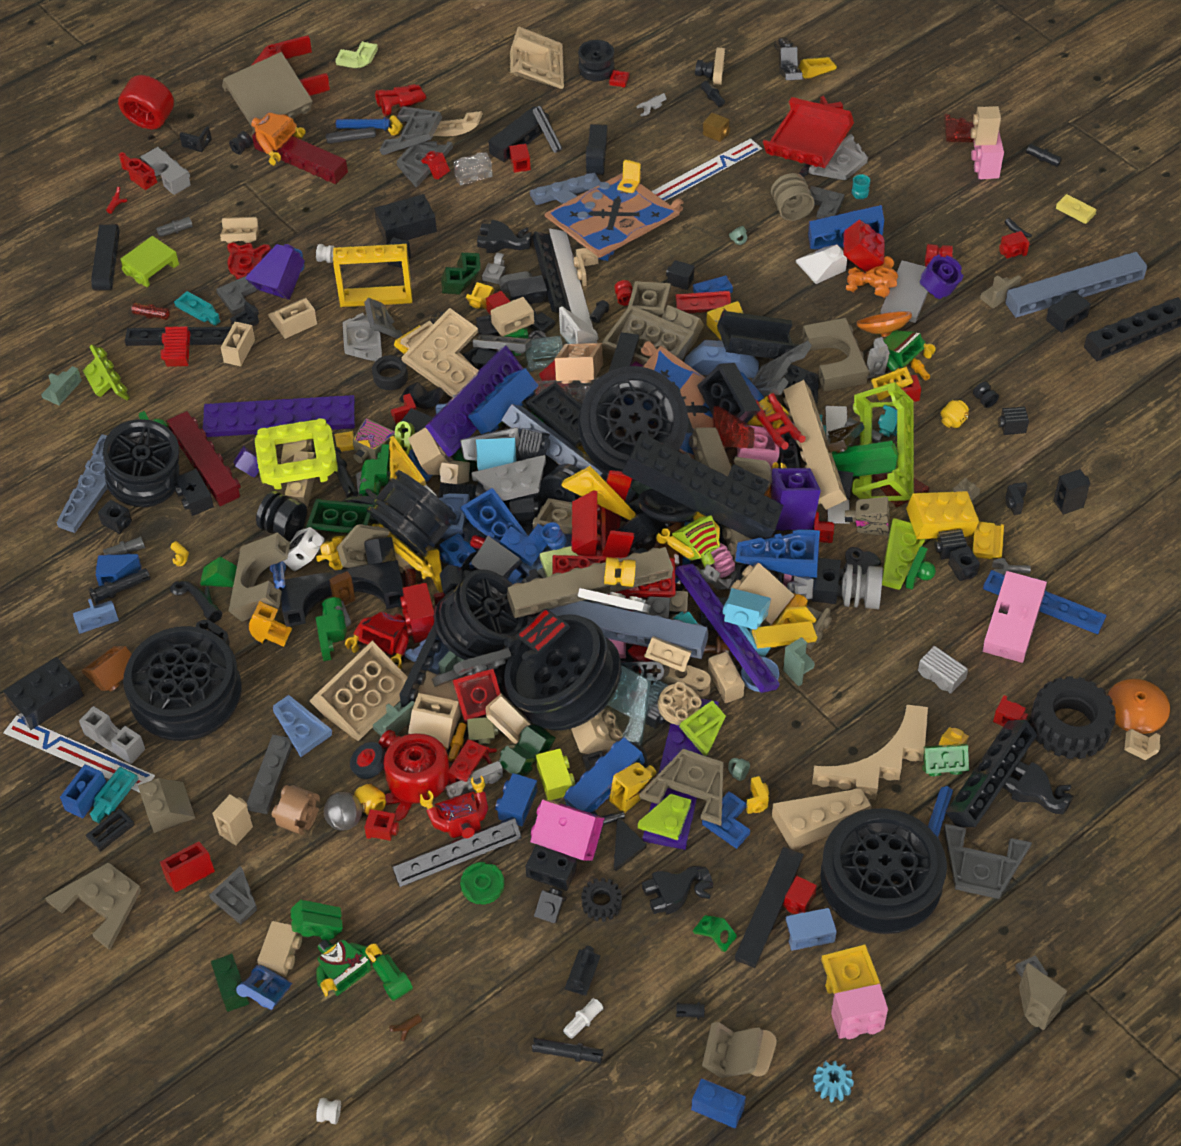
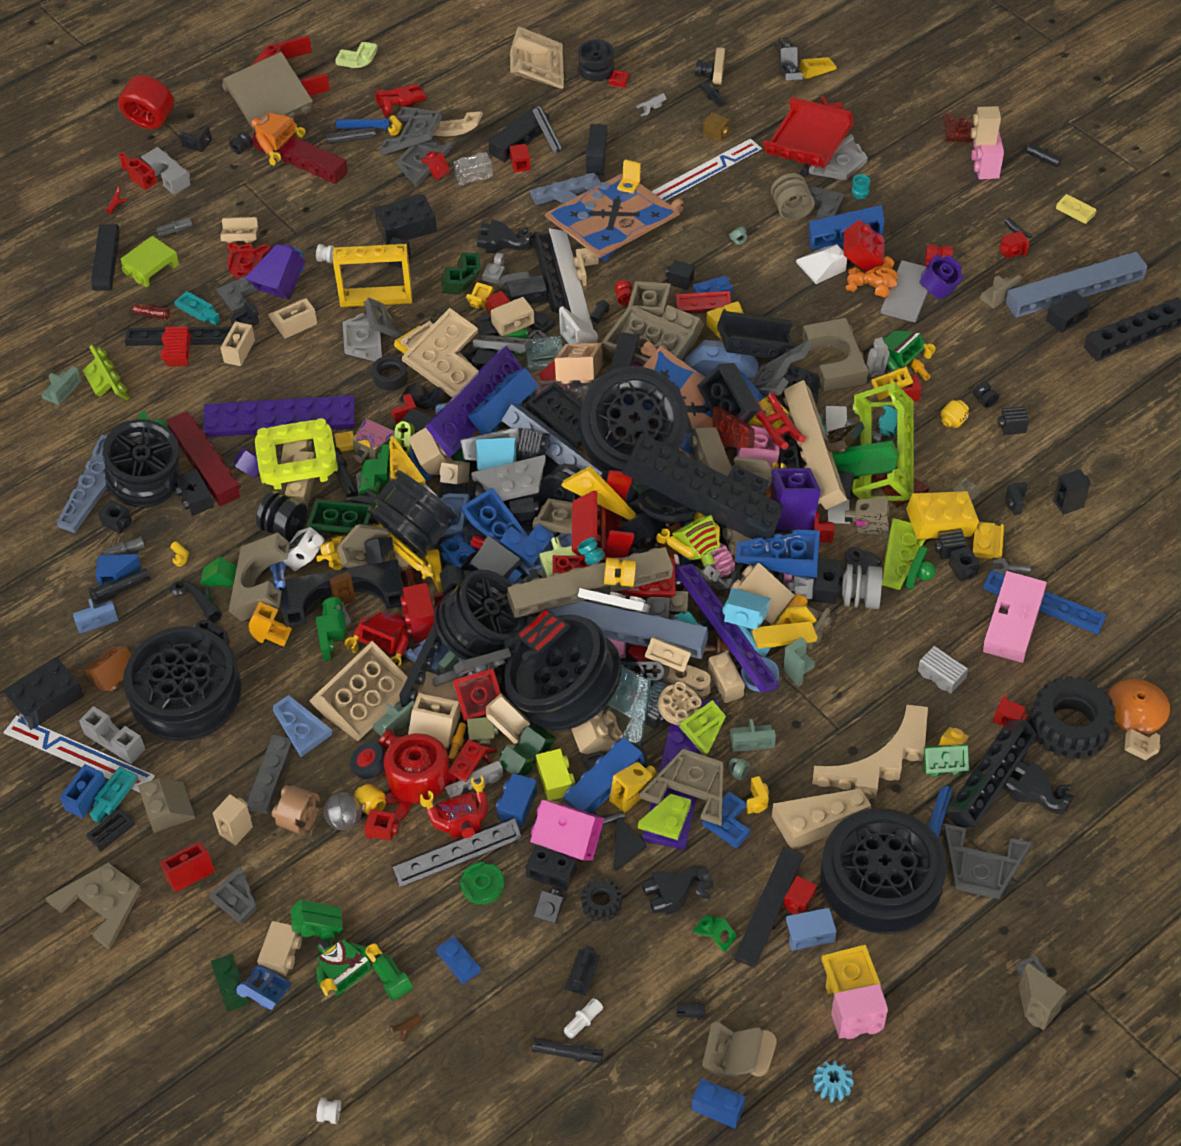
blue wheel [541,522,567,550] -> none
orange dish [857,311,912,337] -> none
none -> blue plate [436,936,481,985]
none -> teal wheel [577,537,605,566]
none -> sand green panel [730,719,776,752]

